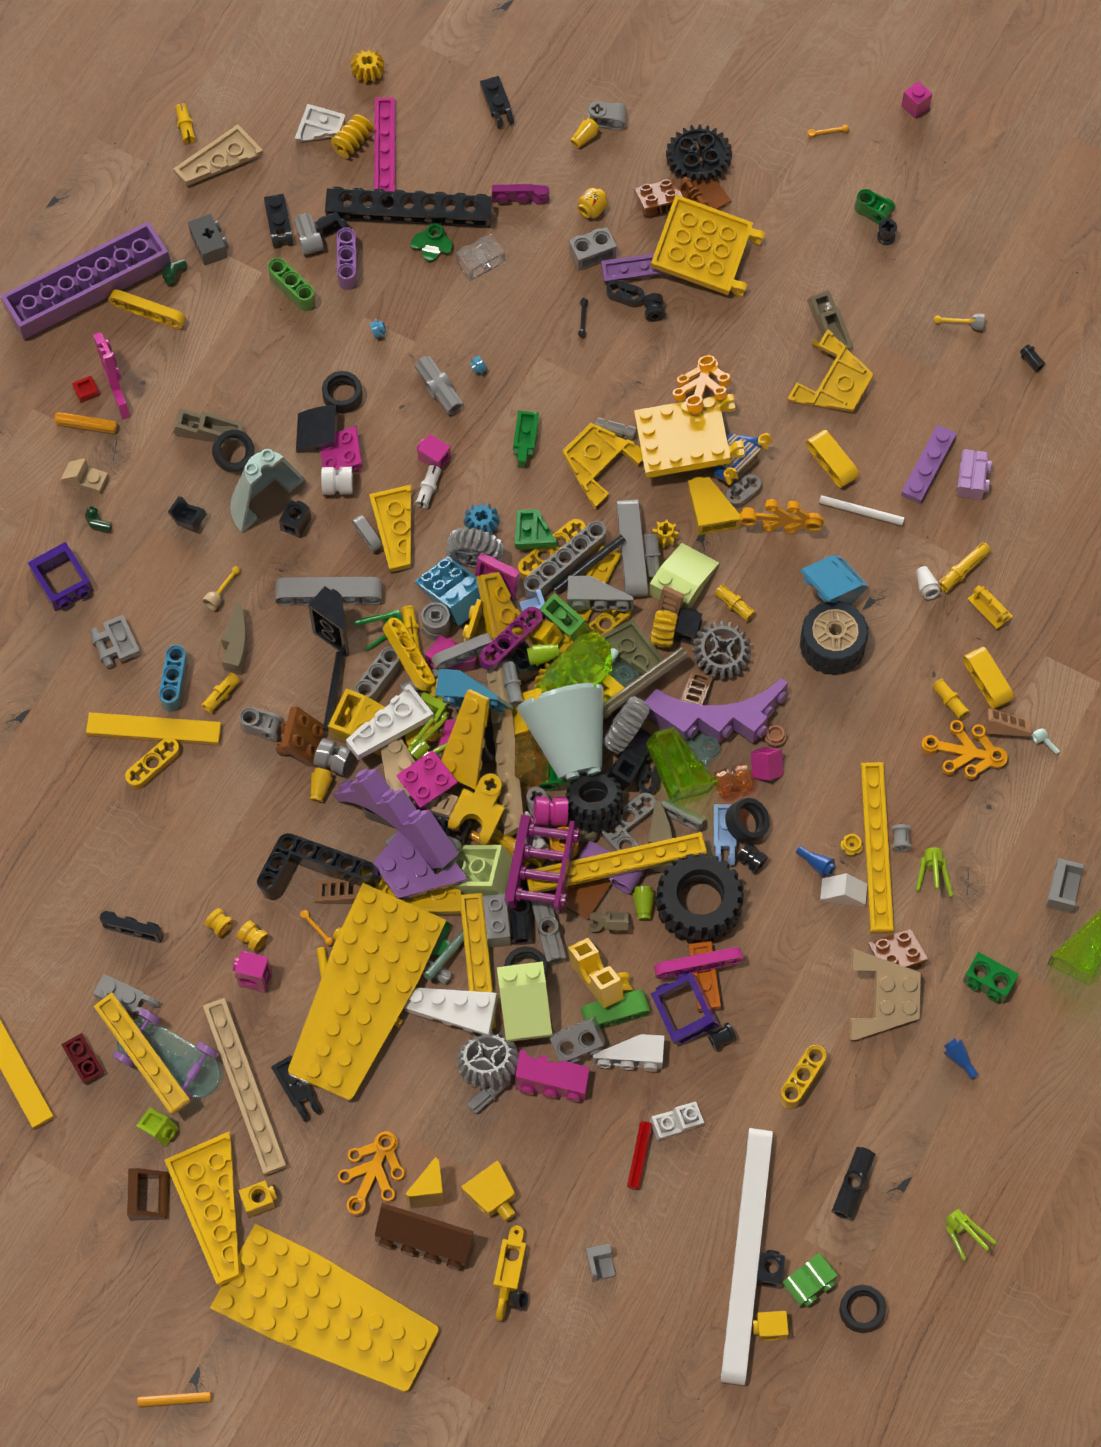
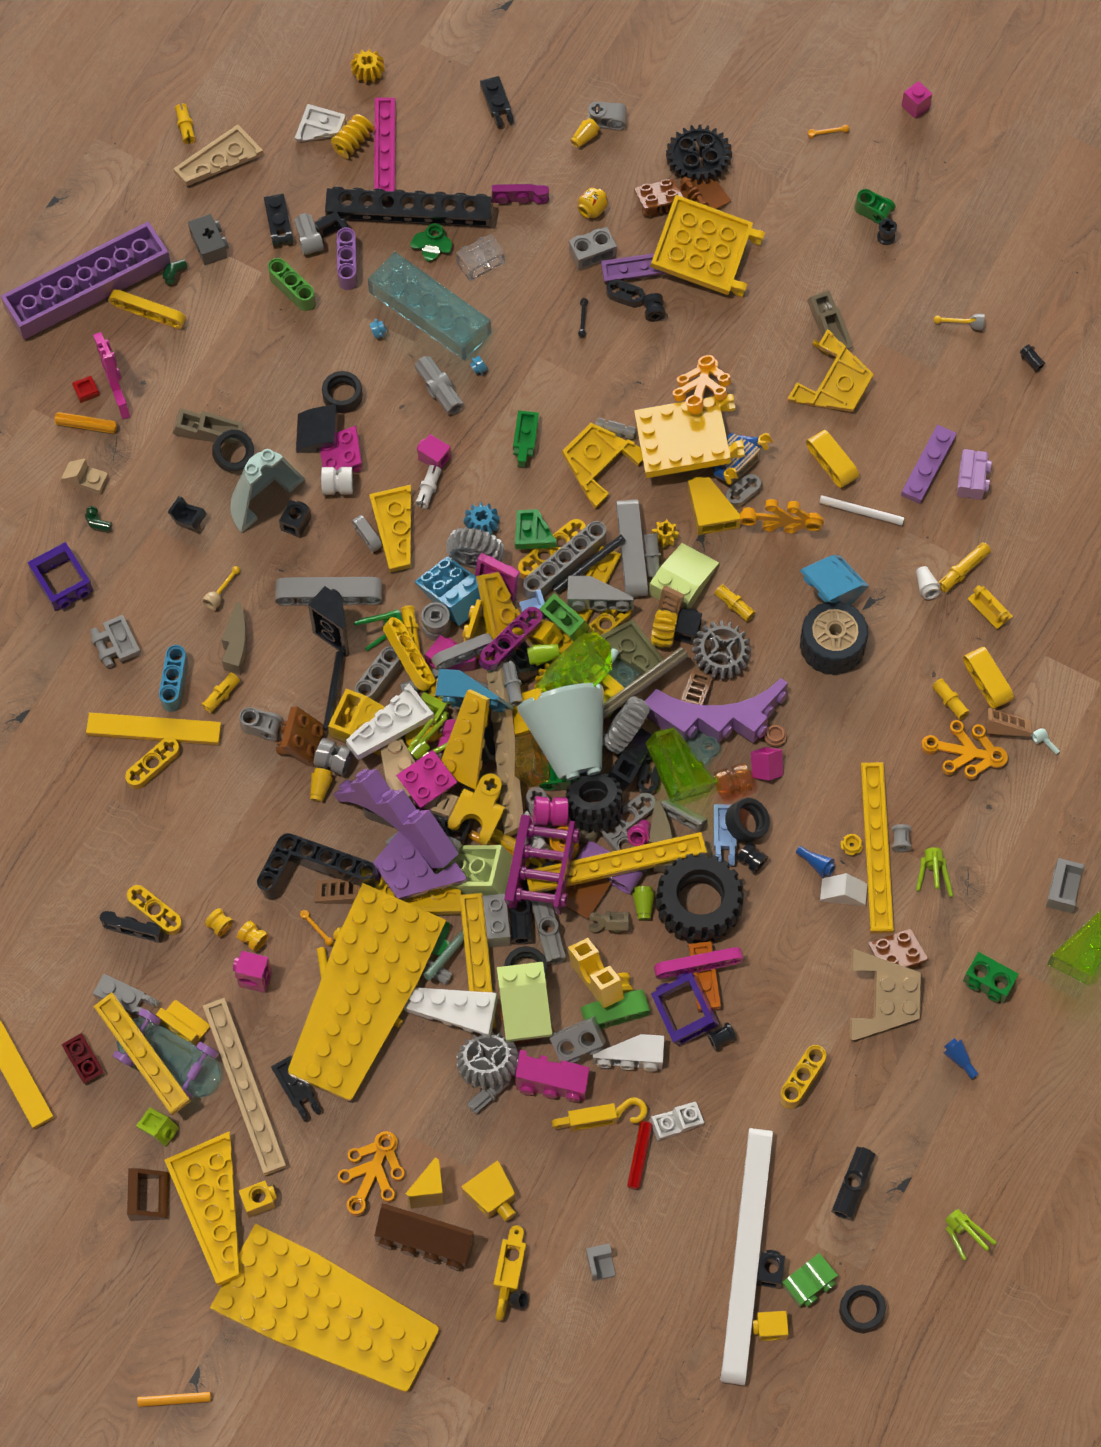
none -> yellow beam [127,885,182,935]
none -> yellow panel [155,1000,210,1048]
none -> clear light blue brick [368,252,491,361]
none -> yellow piece [552,1097,647,1132]
none -> dark pink cone [627,820,651,846]

